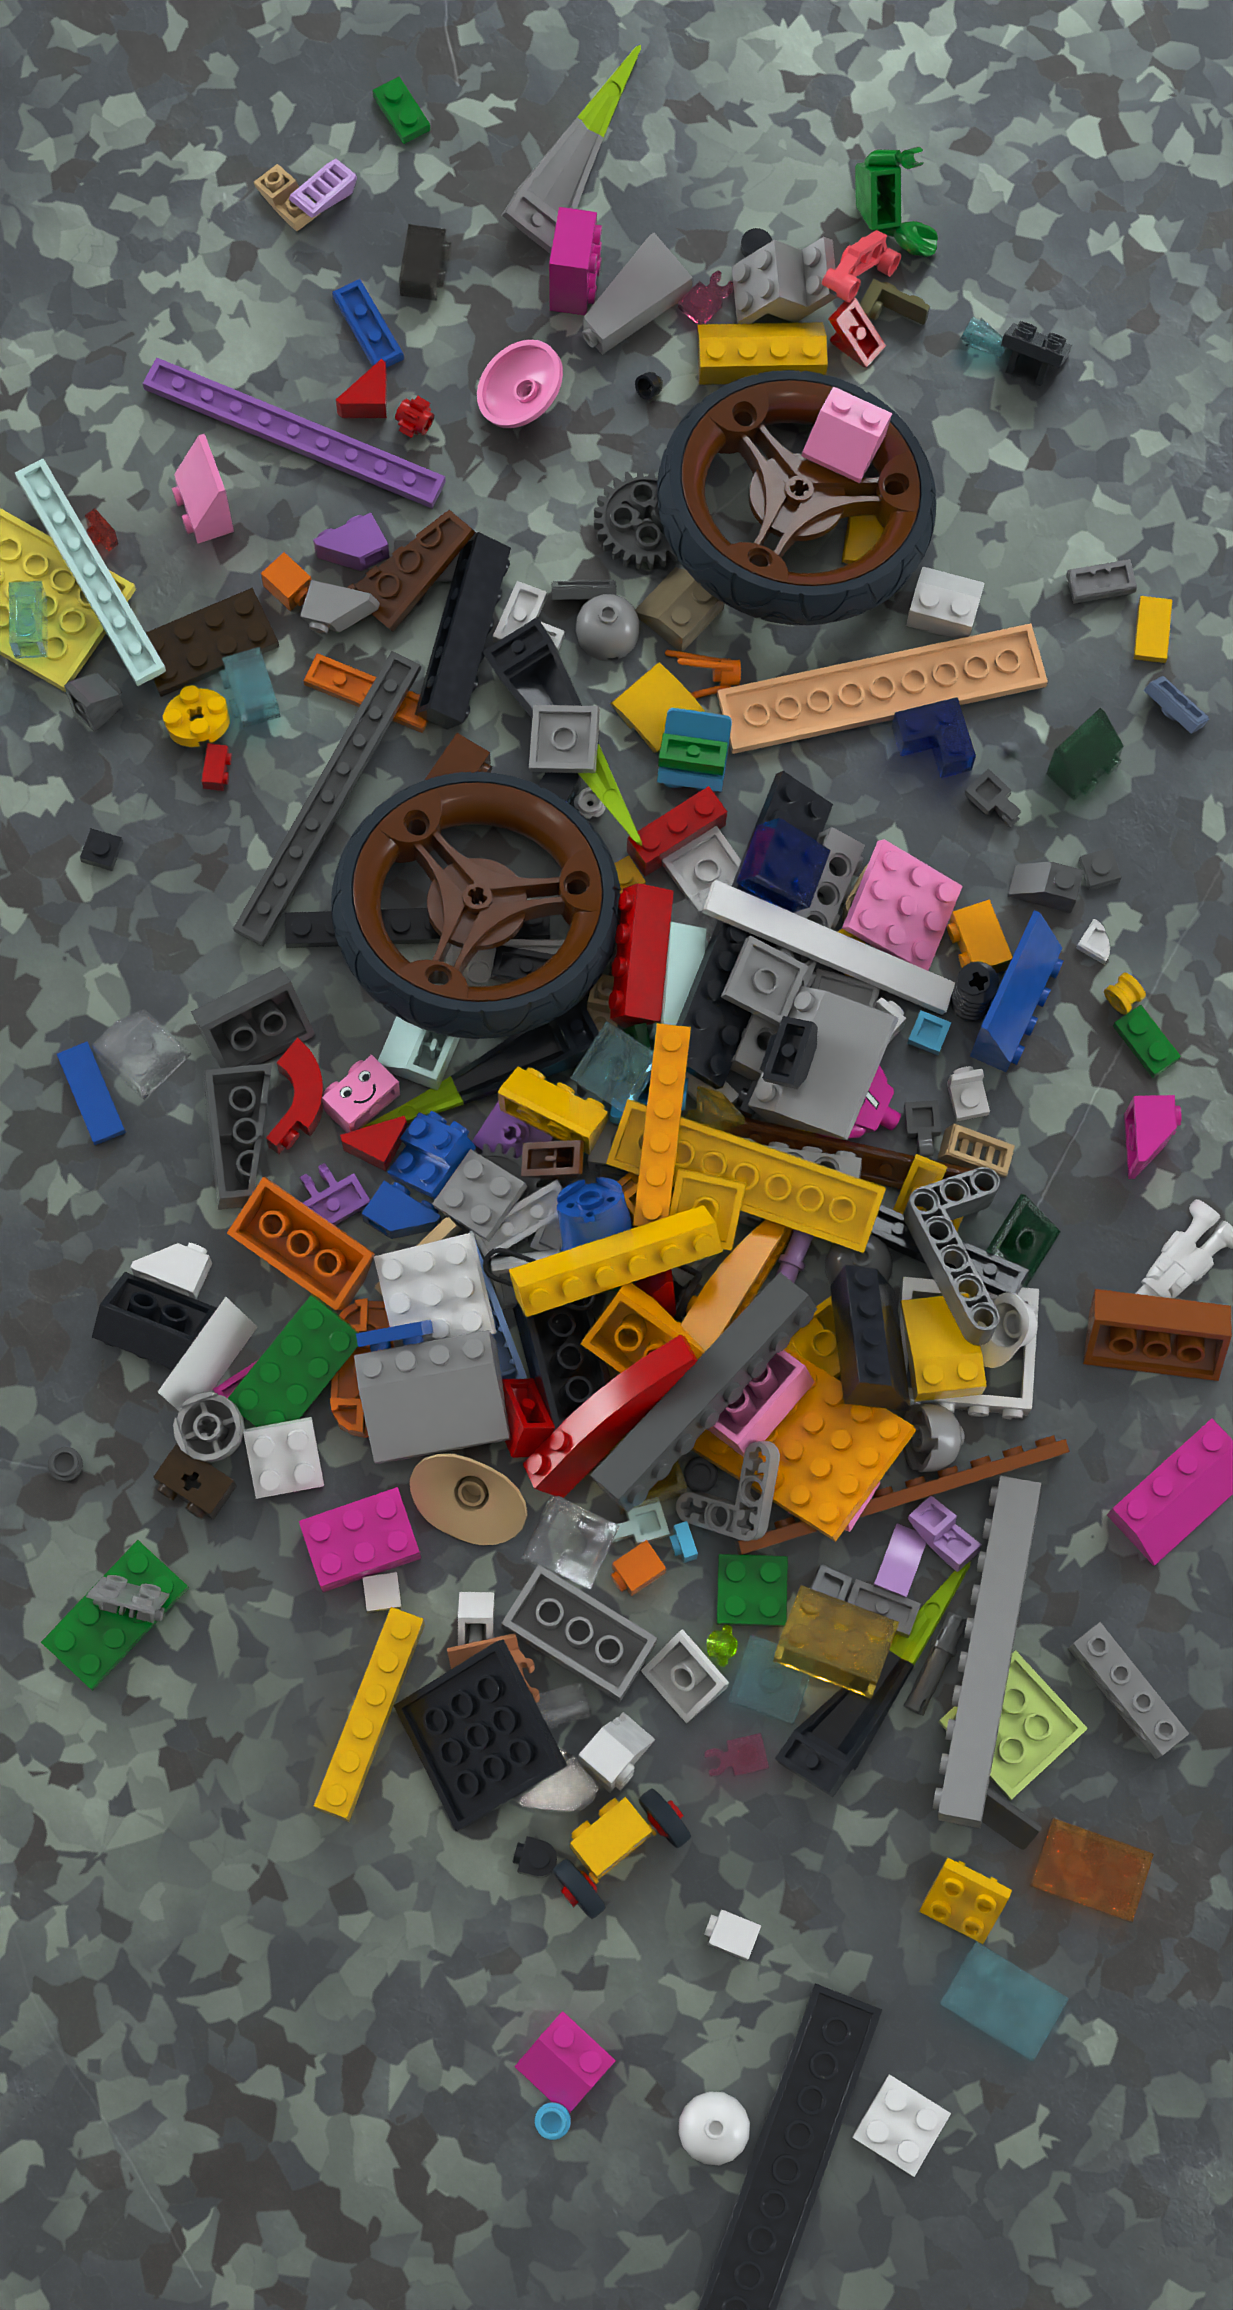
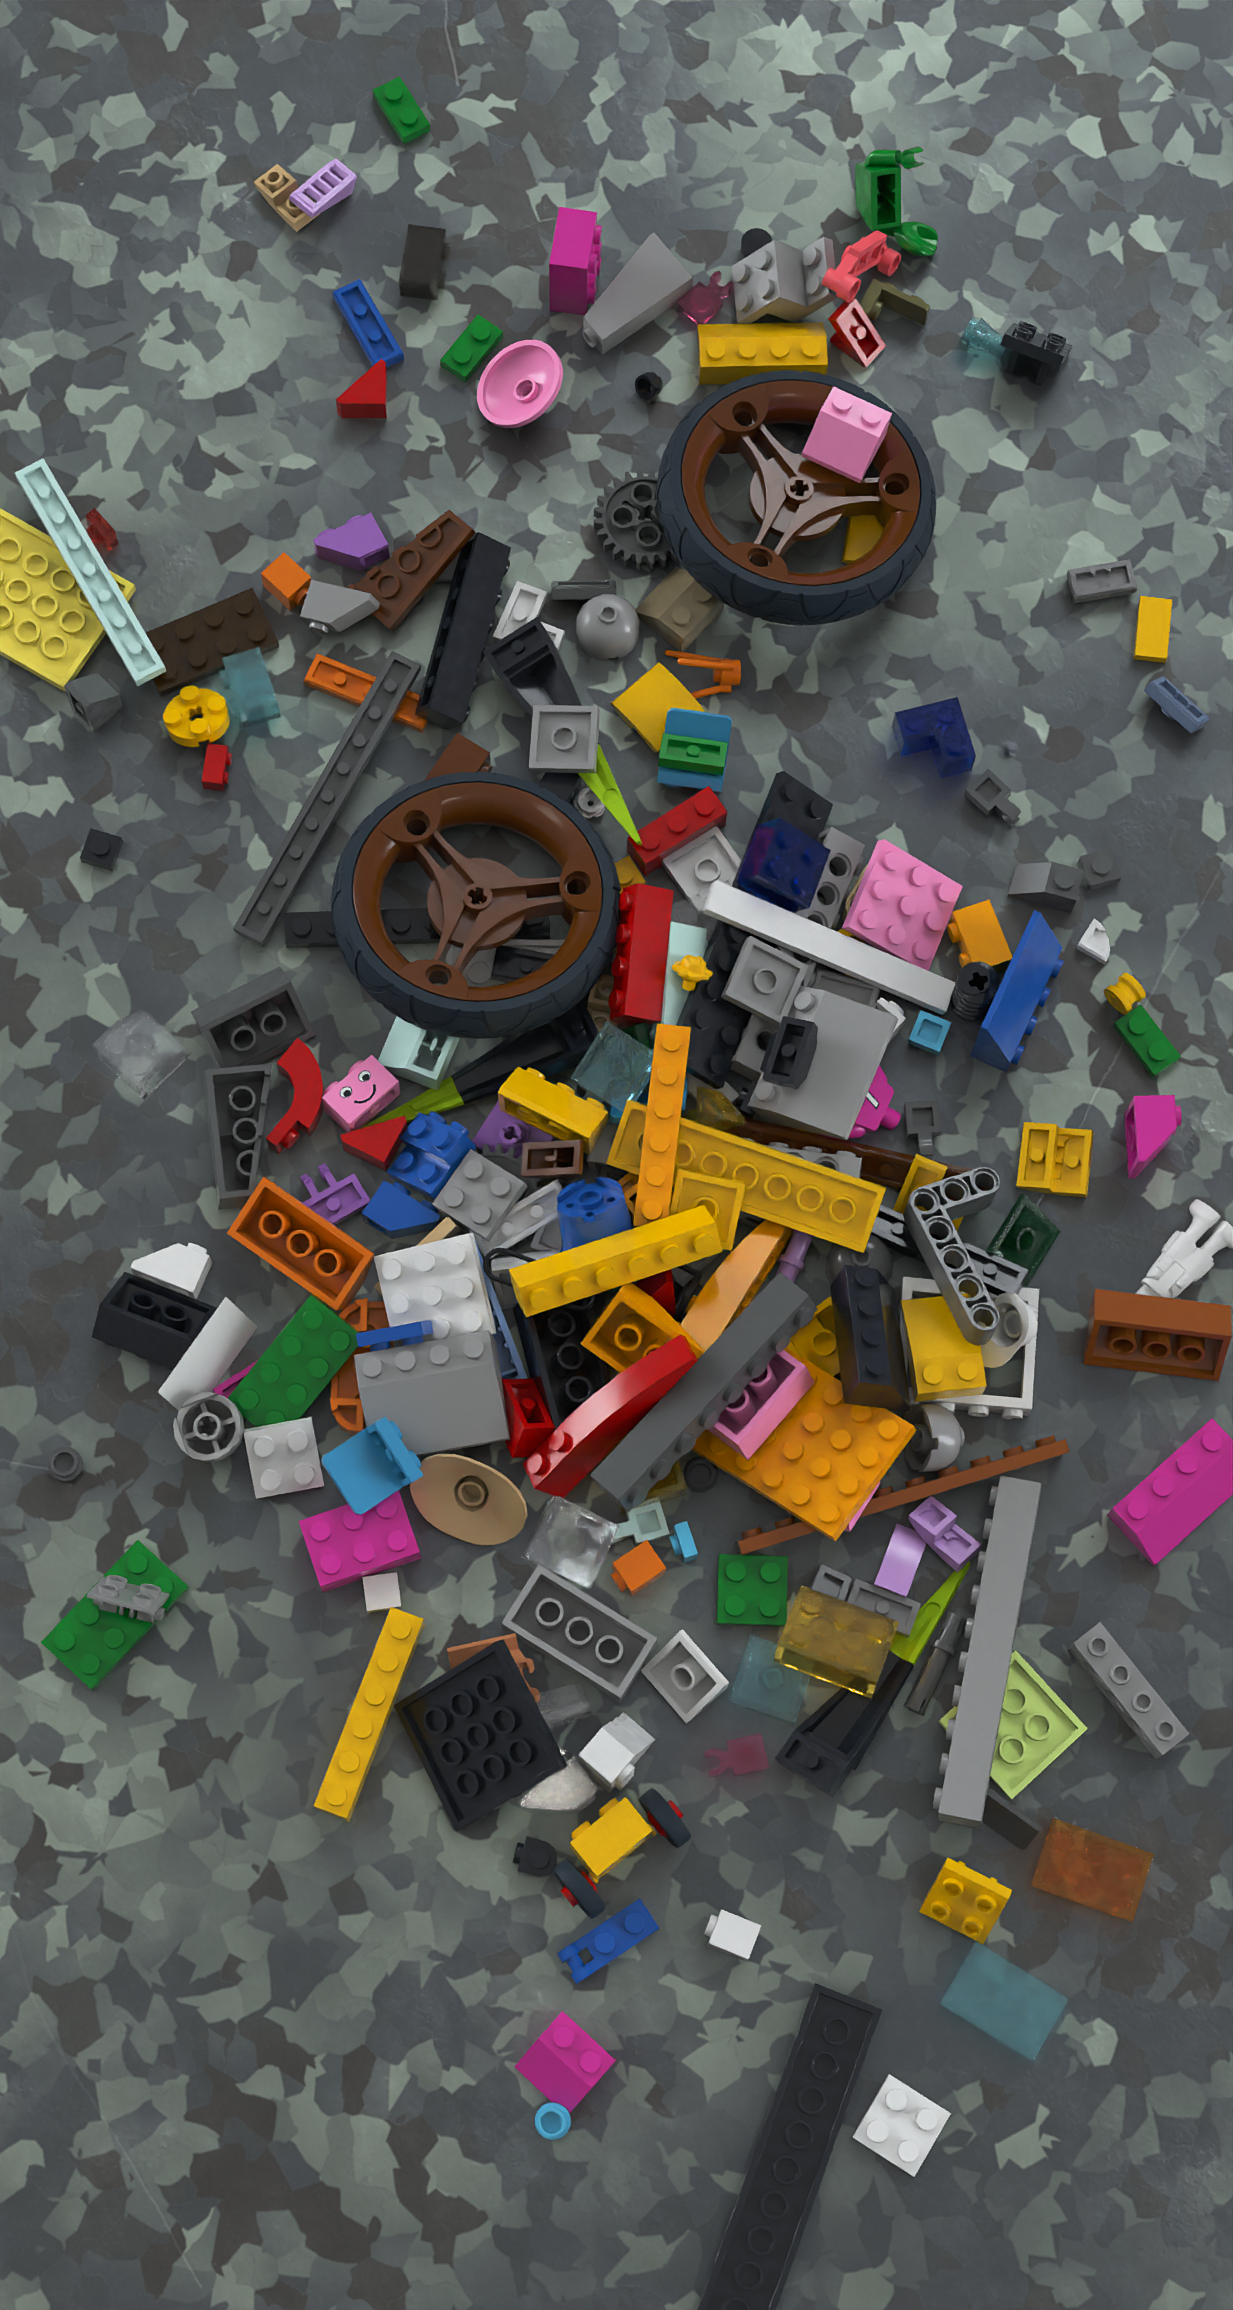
clear light blue brick [9,581,48,658] -> none
blue tile [57,1041,126,1145] -> none
medium lavender plate [143,357,446,509] -> none
dark brown brick [153,1443,237,1520] -> none
bright pink slope [172,434,234,544] -> none
red gear [395,395,435,438] -> none
white slope [458,1592,494,1646] -> none
light grey plate [501,45,641,254] -> none
light grey beam [676,1441,780,1541] -> none
white cylinder [679,2091,750,2165] -> none
clear neon green plate [707,1625,738,1667] -> none
light nougat plate [717,623,1048,754] -> none
white slope [906,567,985,639] -> none
tan slope [938,1123,1015,1178] -> none
white bracket [947,1066,990,1122] -> none
clear green slope [1046,708,1124,800] -> none
none -> dark azure bracket [322,1416,423,1515]
none -> green plate [440,314,503,383]
none -> blue plate [557,1898,659,1984]
none -> yellow plant [671,955,713,991]
none -> yellow slope [1016,1122,1094,1198]

